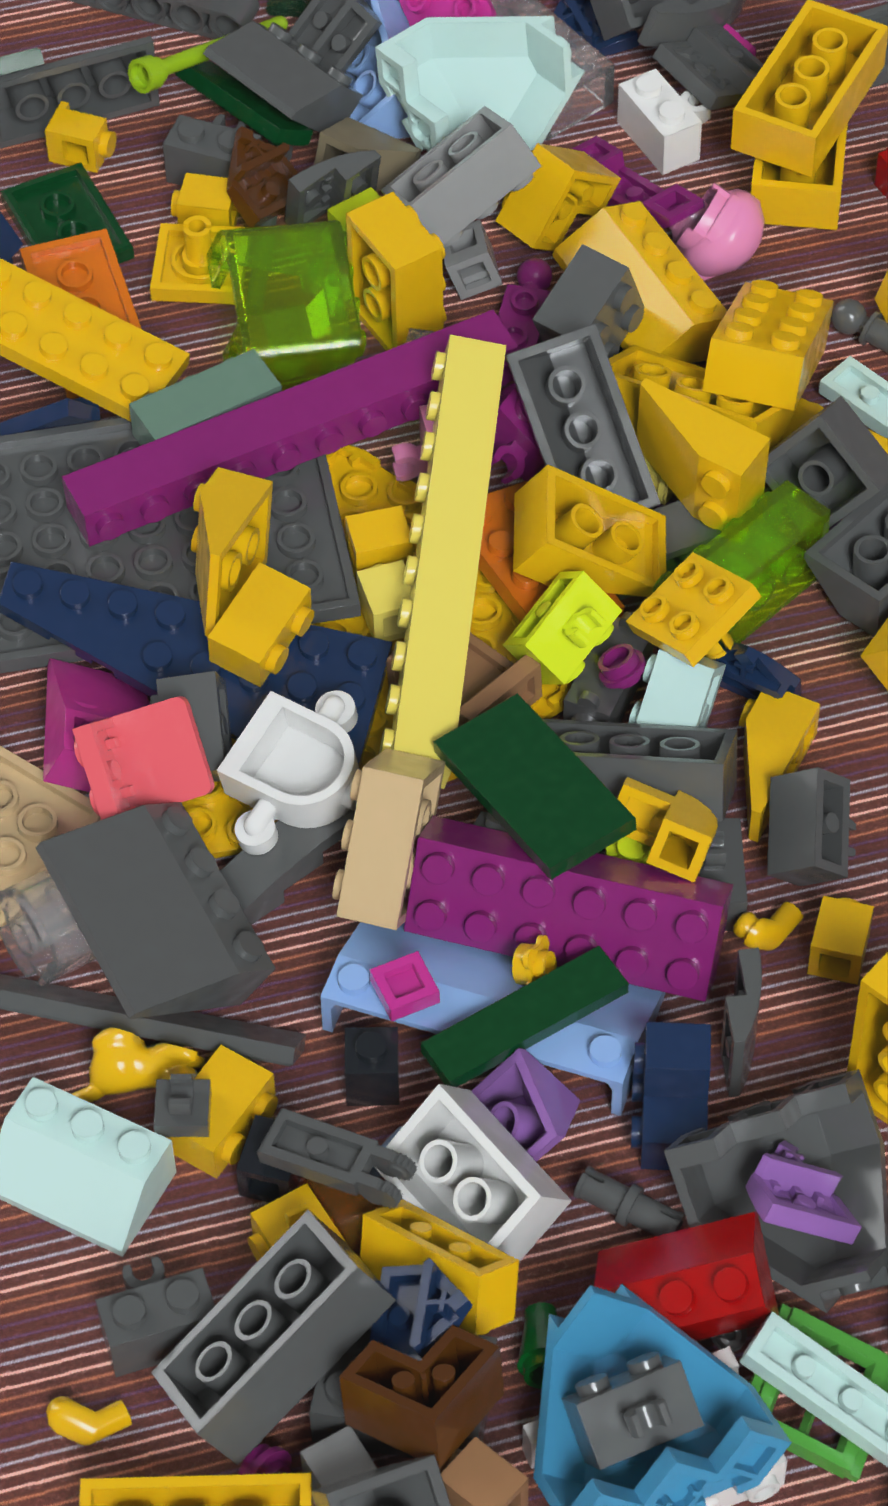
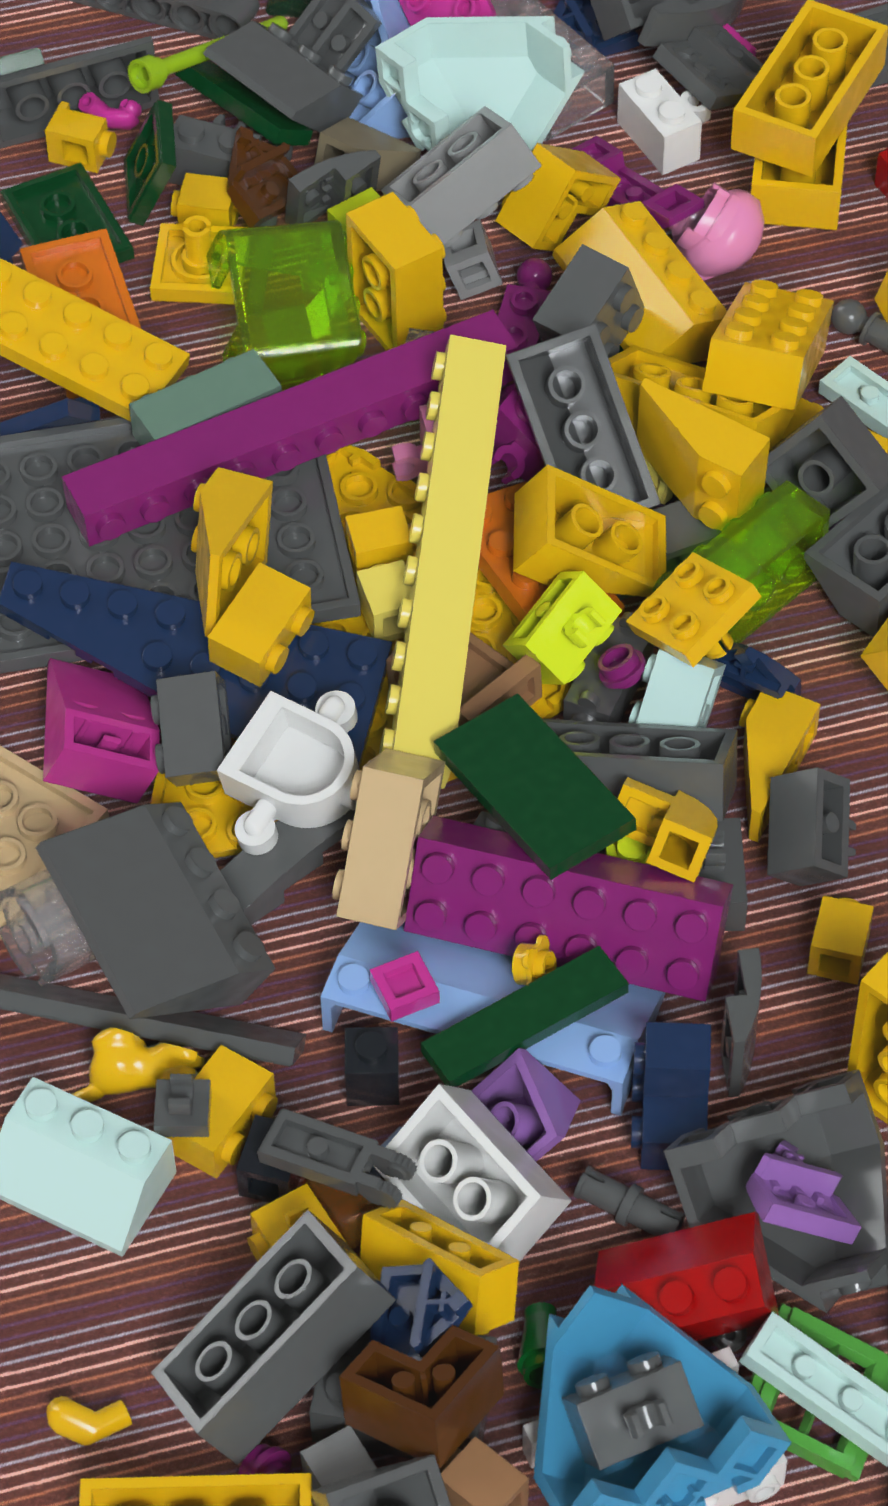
coral bracket [72,696,214,820] -> none
dark grey brick [95,1256,215,1377] -> none
yellow arm [733,902,803,951] -> none
none -> dark pink arm [78,92,142,130]
none -> dark green tile [124,100,177,226]

